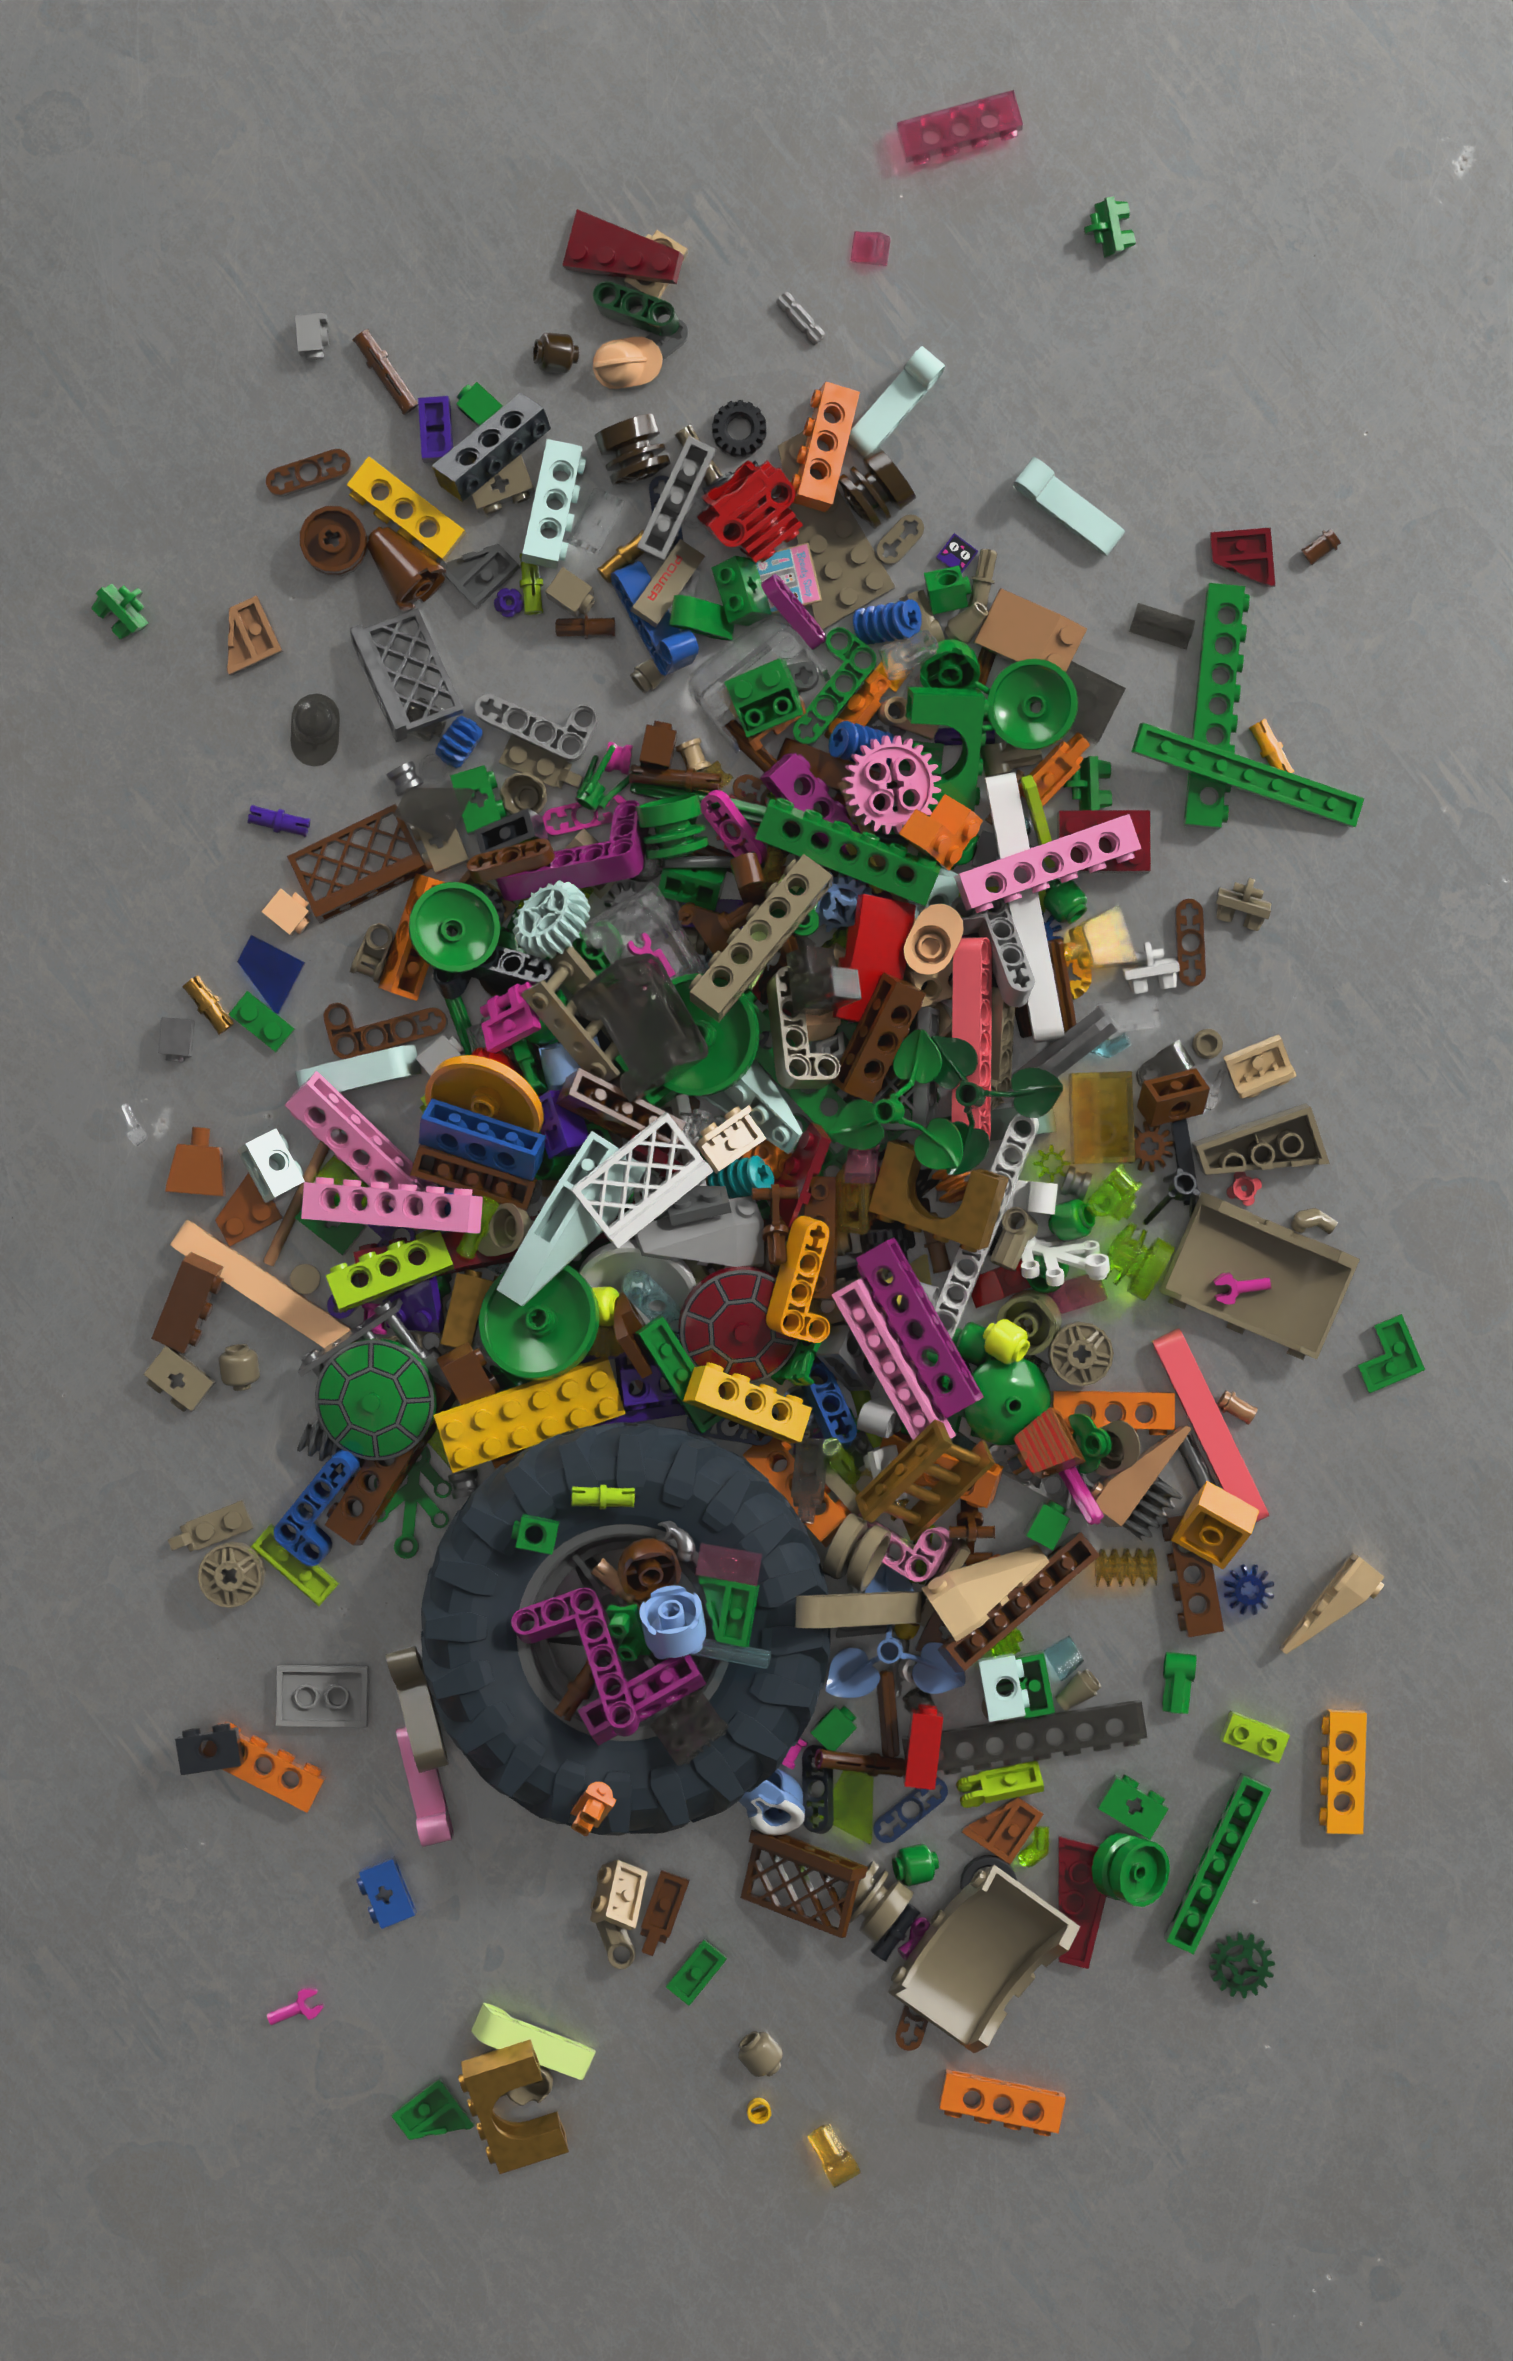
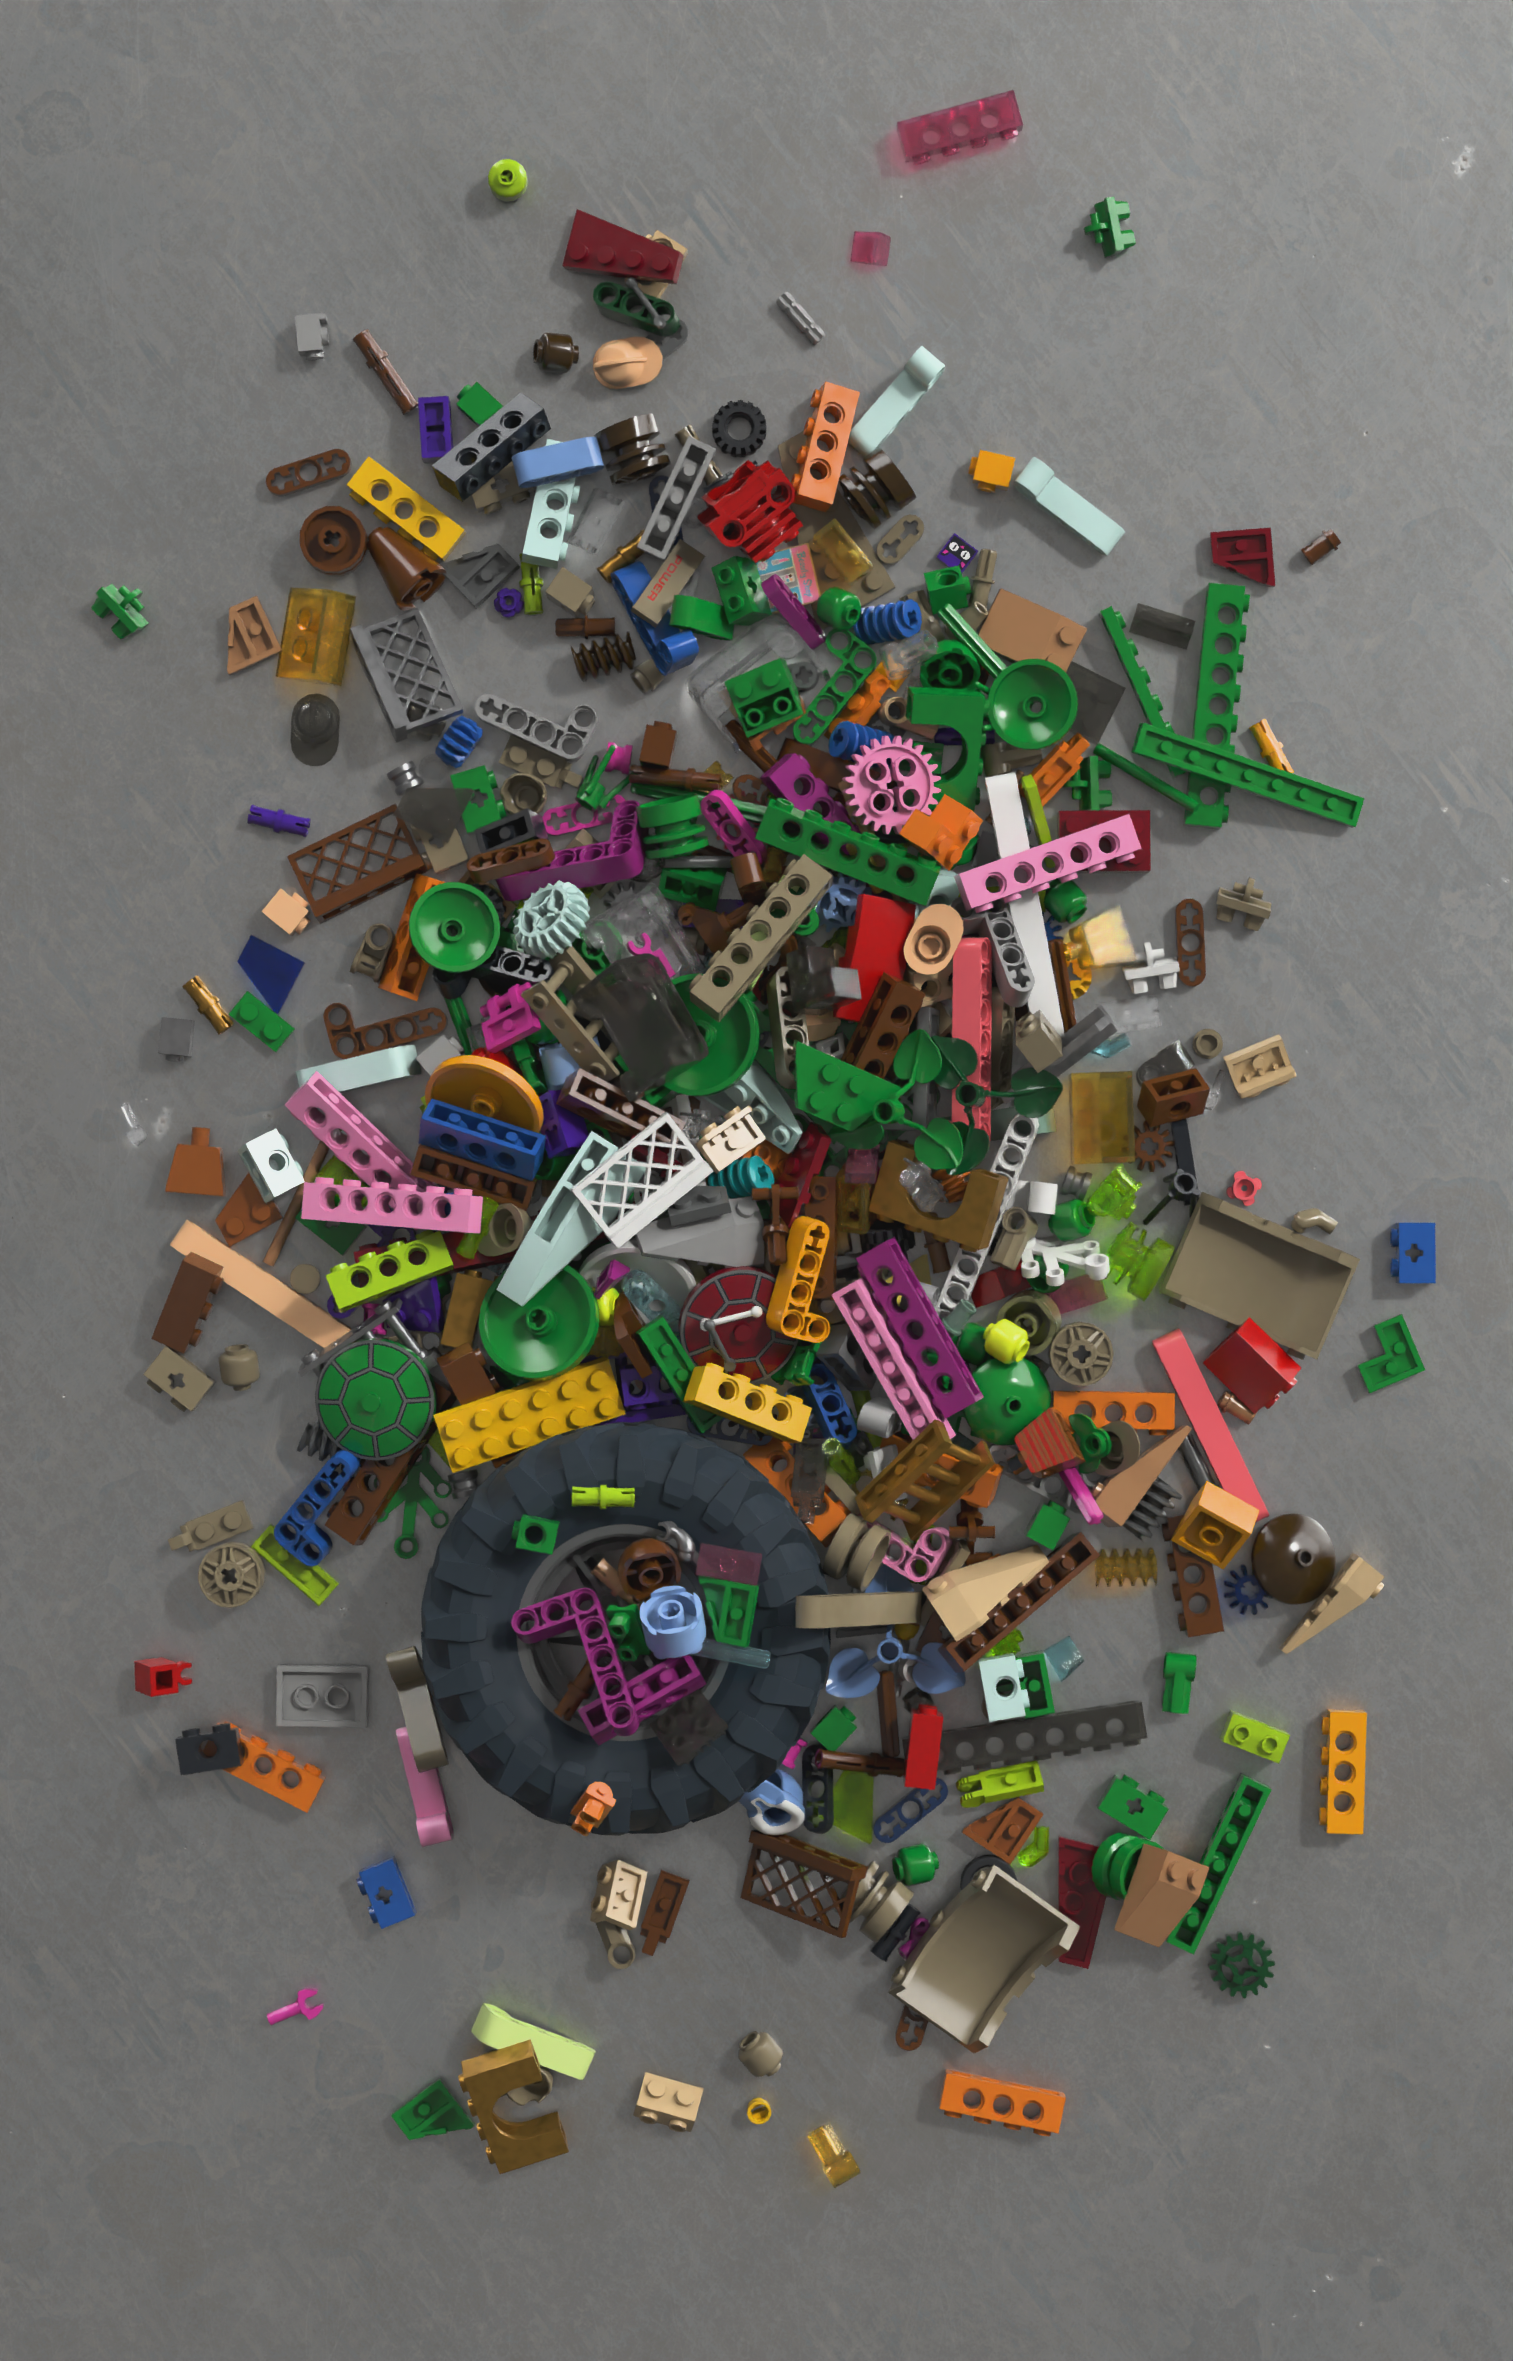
green plate [666,1939,727,2006] -> none
tan bush [675,738,711,772] -> none
clear neon green gear [1032,1145,1071,1182] -> none
dark tan cone [1055,1669,1101,1711] -> none
dark tan wedge [1192,1103,1330,1175] -> none
dark pink bar [1213,1272,1271,1305] -> none
none -> red brick [134,1657,192,1697]
none -> clear yellow slope [275,587,356,686]
none -> lime head [488,159,528,202]
none -> medium blue beam [512,437,604,488]
none -> dark brown piece [571,631,636,682]
none -> magenta slope [594,1259,630,1299]
none -> dark grey hinge [626,277,666,329]
none -> tan bracket [633,2072,703,2132]
none -> white hinge [700,1306,763,1331]
none -> dark grey hinge [703,1319,736,1372]
none -> green wing [793,1040,901,1132]
none -> clear yellow brick [813,518,873,586]
none -> green head [817,587,861,631]
none -> clear hinge [900,1158,949,1212]
none -> sand green axle [930,1299,977,1354]
none -> green axle [937,604,1007,679]
none -> light orange brick [968,450,1015,493]
none -> dark tan brick [1015,1010,1063,1073]
none -> green bar [1093,743,1200,813]
none -> green plate [1099,606,1186,779]
none -> medium nougat slope [1114,1843,1210,1947]
none -> red brick [1203,1317,1301,1414]
none -> dark brown dish [1251,1514,1336,1605]
none -> blue brick [1390,1223,1436,1283]

